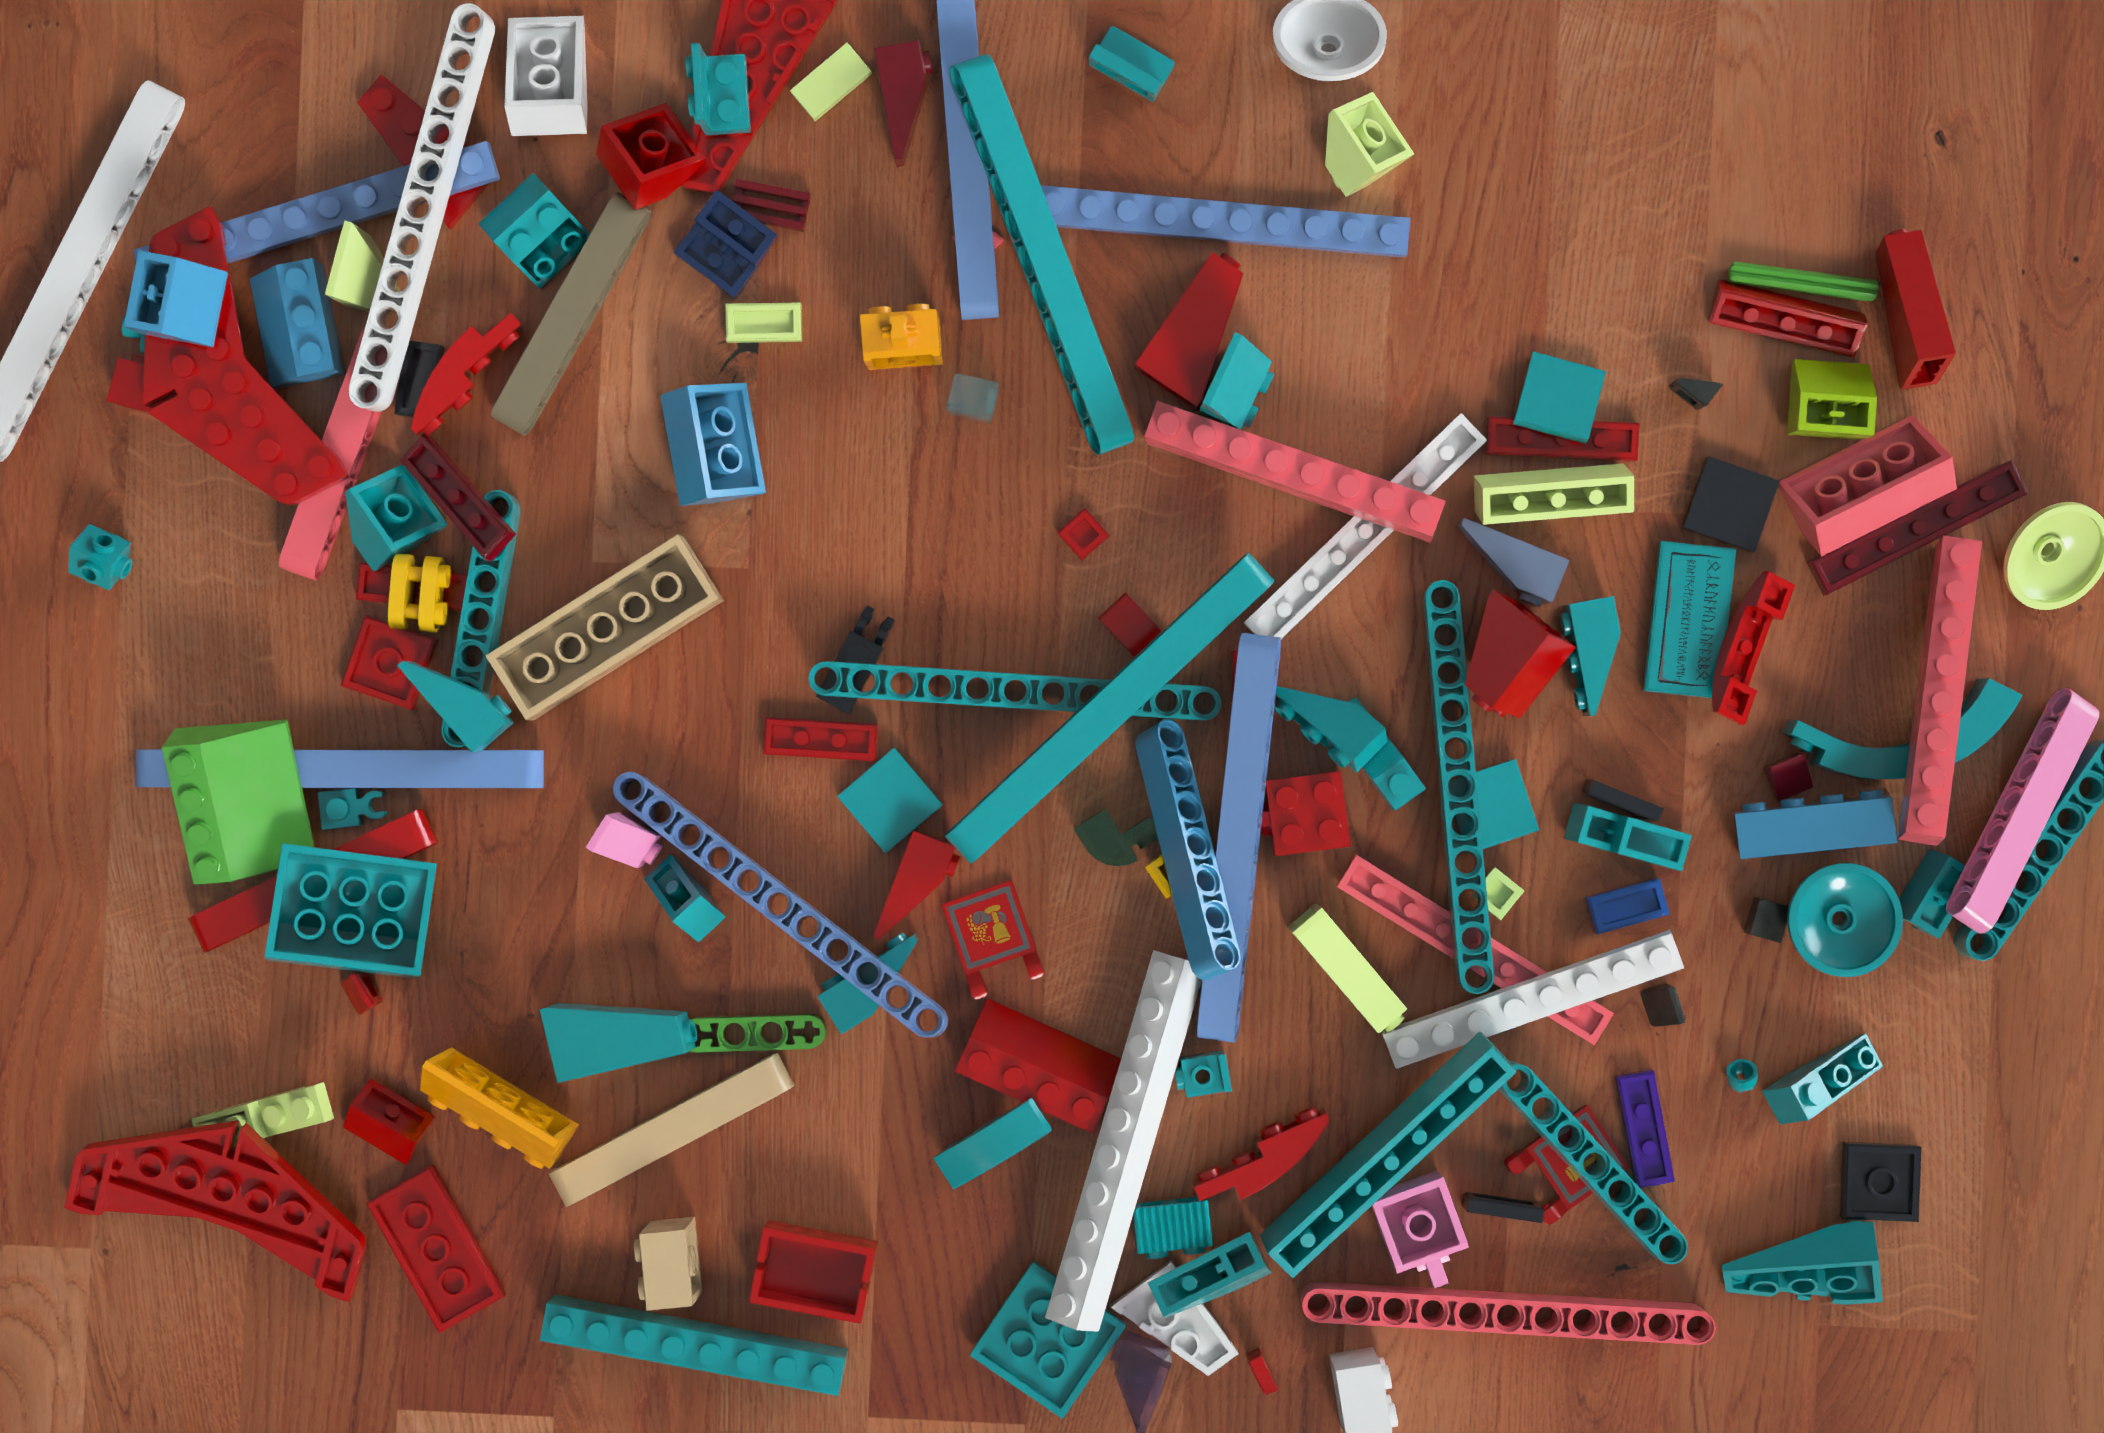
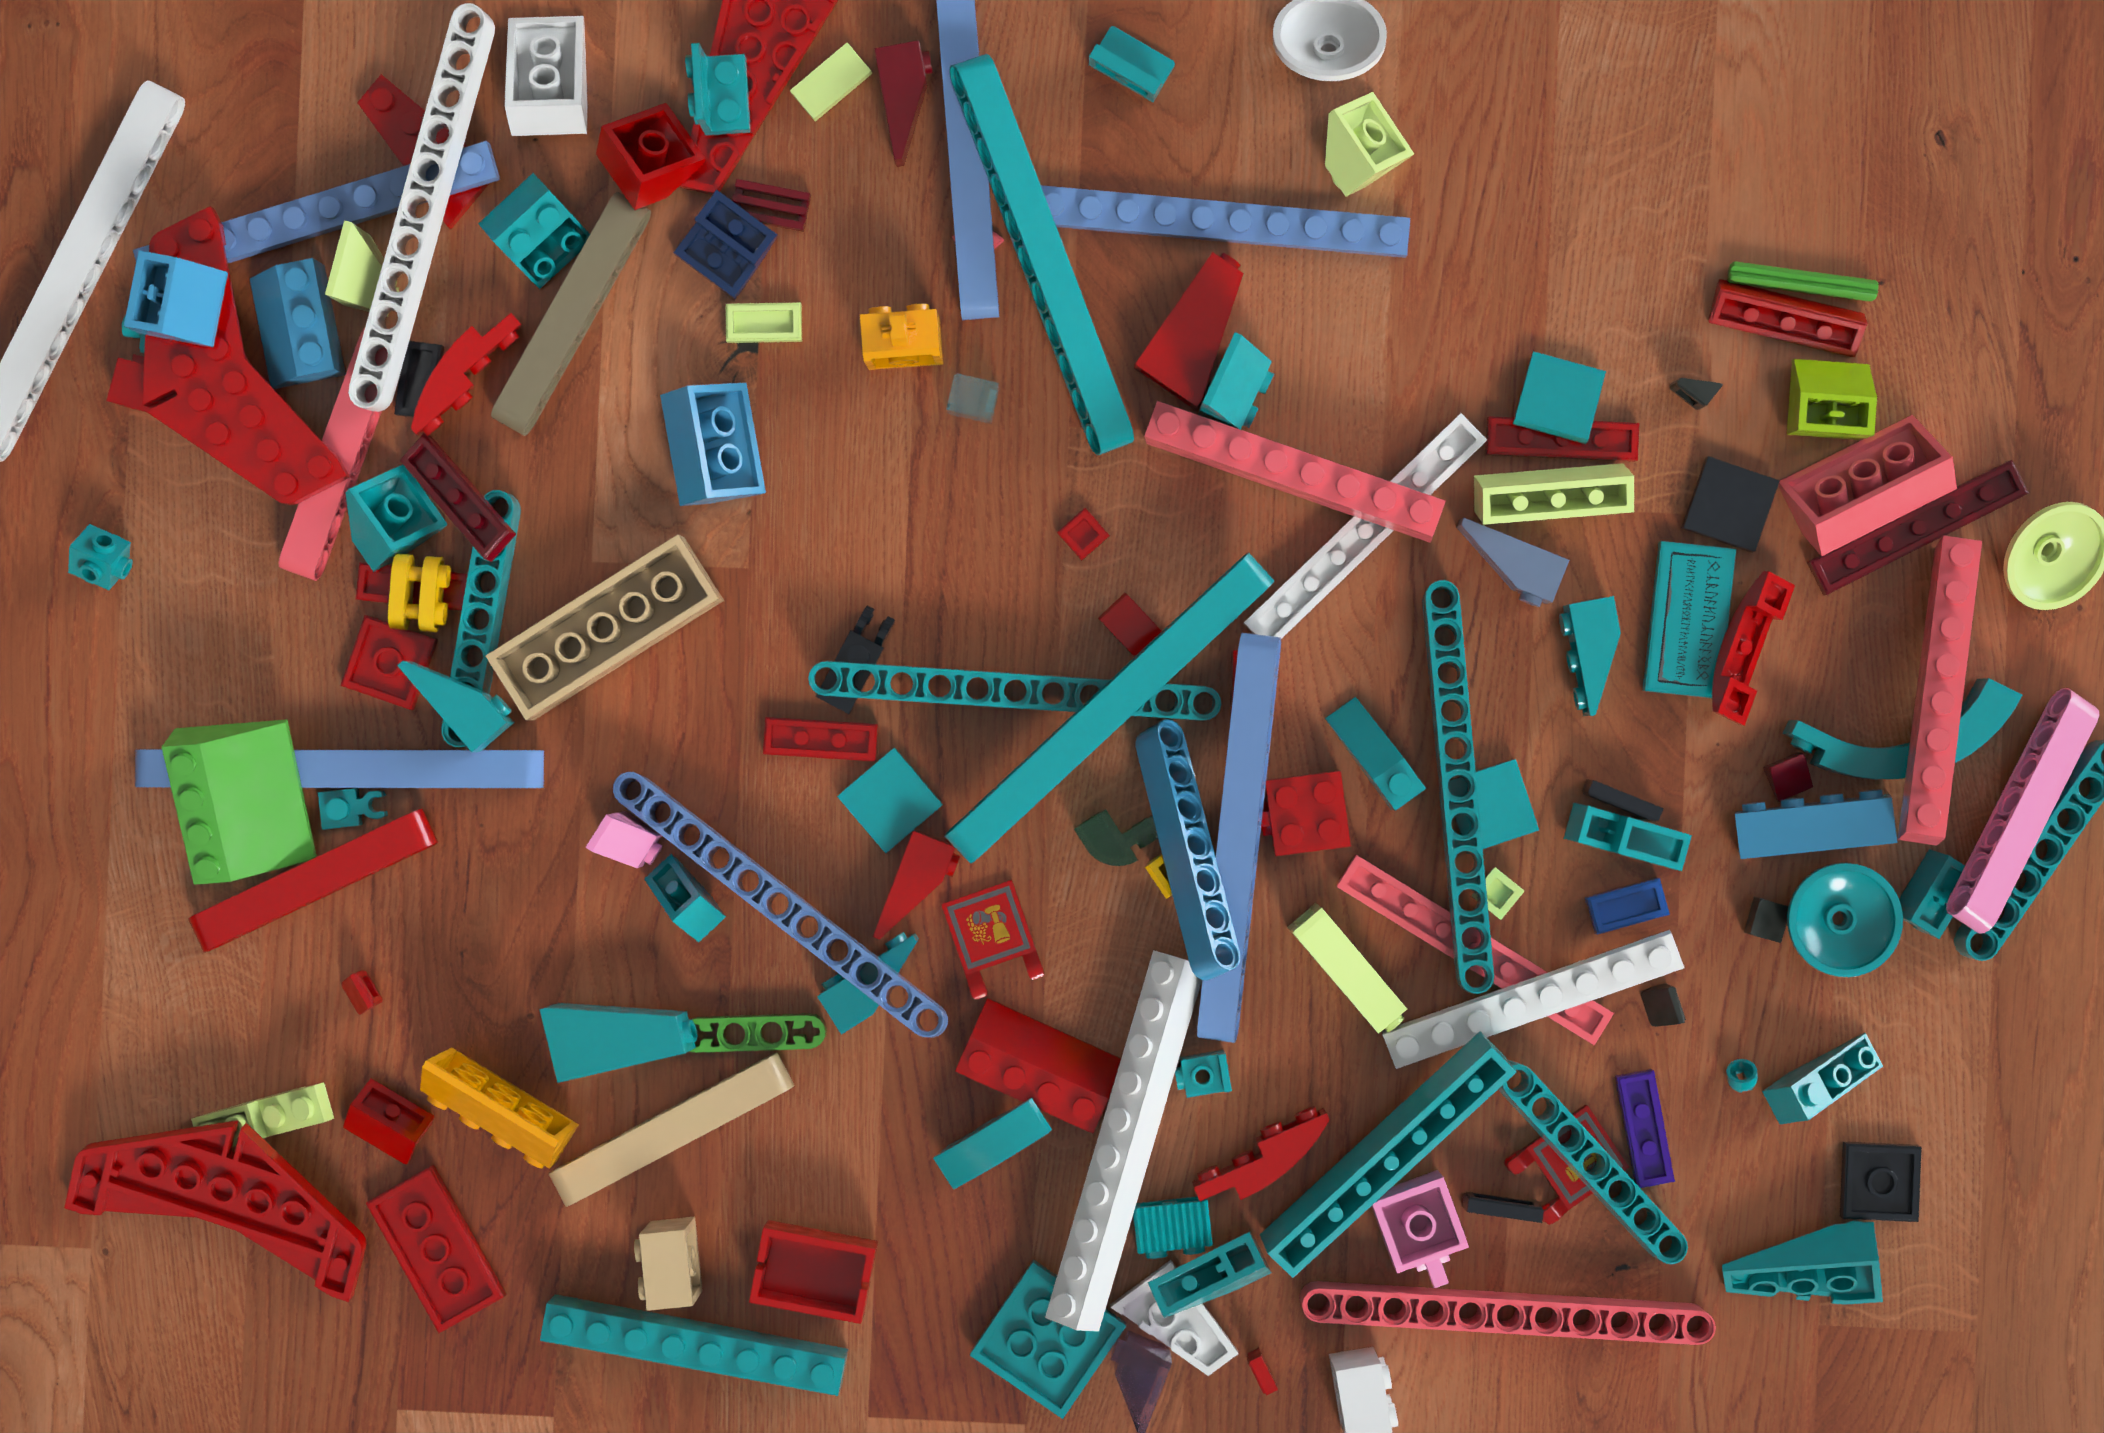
teal slope [265,843,437,979] -> none
teal slope [1274,686,1388,773] -> none
red slope [1464,589,1576,718] -> none
red slope [1876,229,1956,390] -> none

